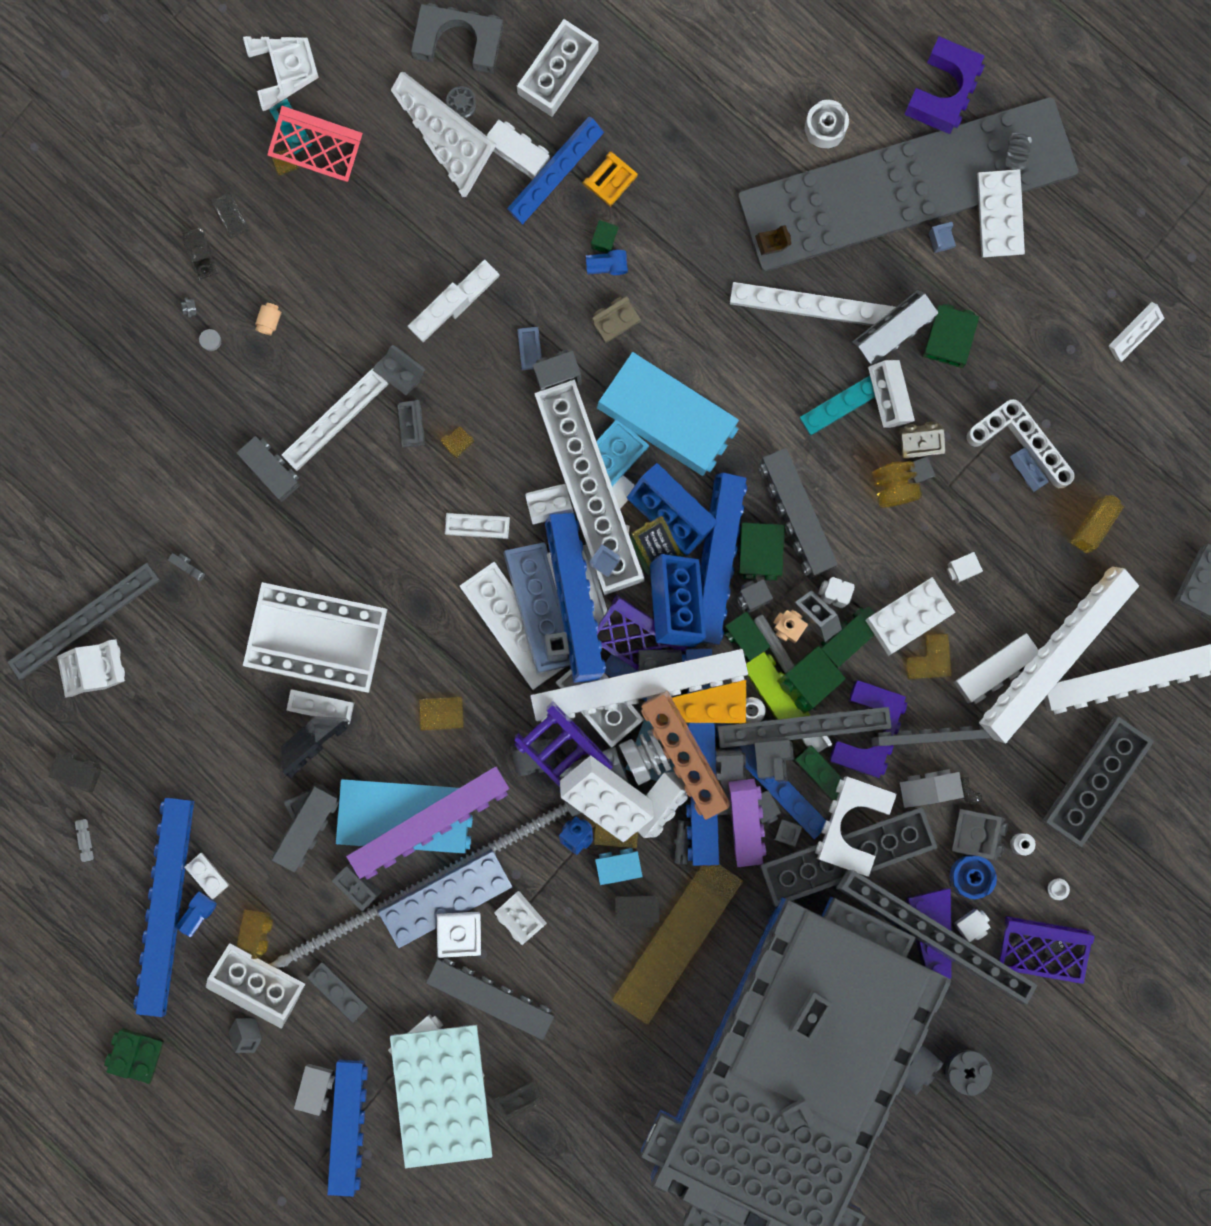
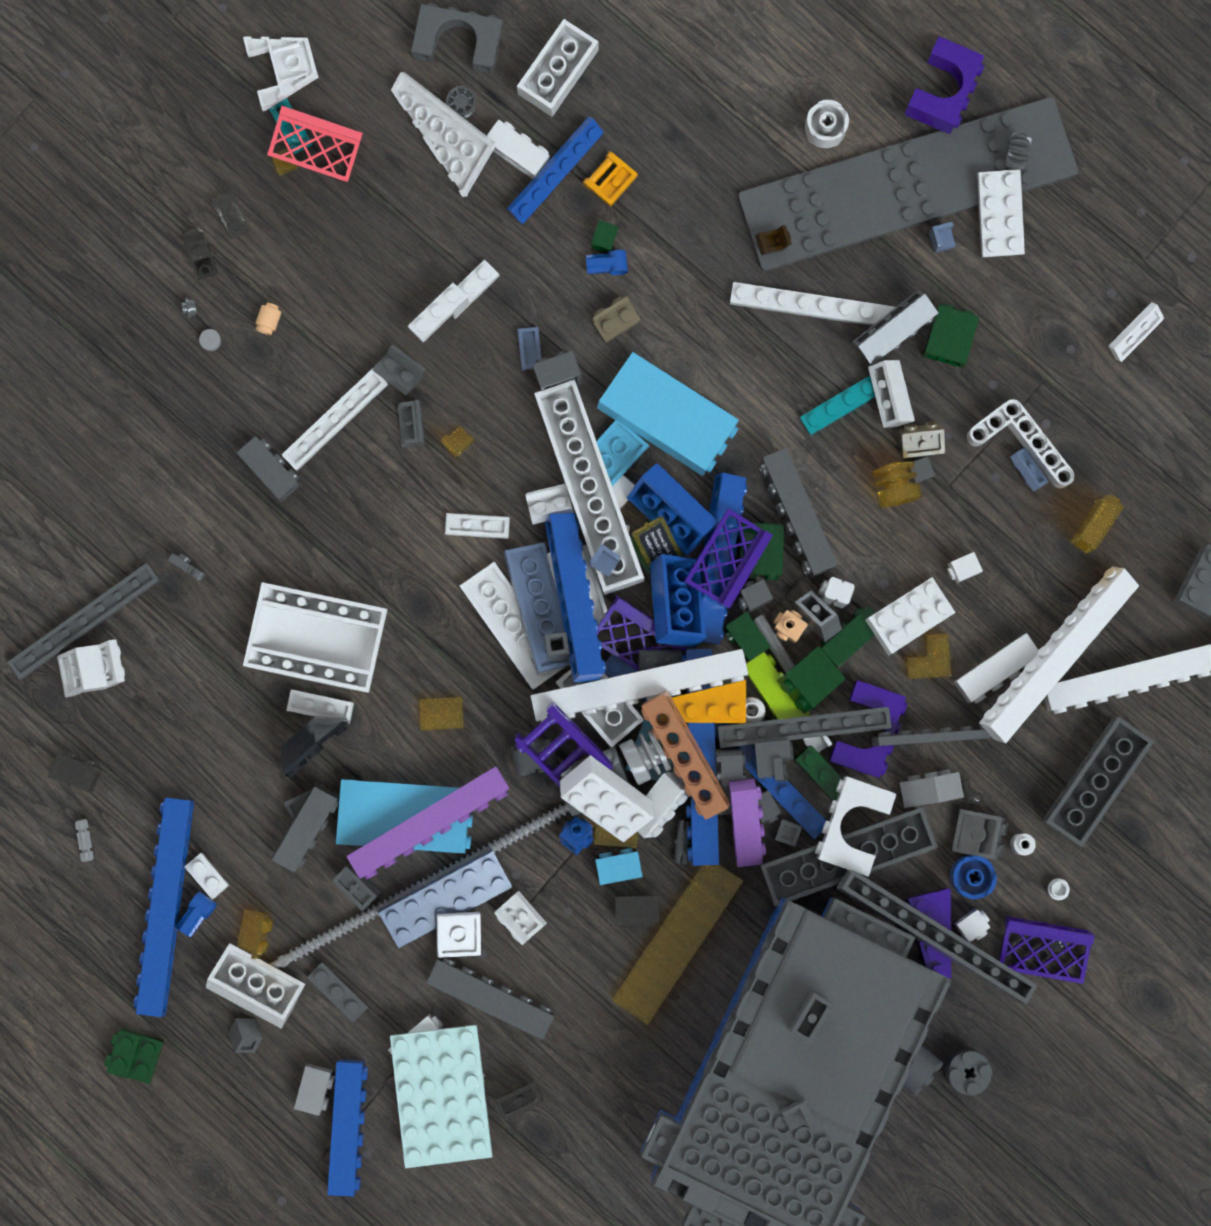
none -> dark purple fence [684,508,773,608]

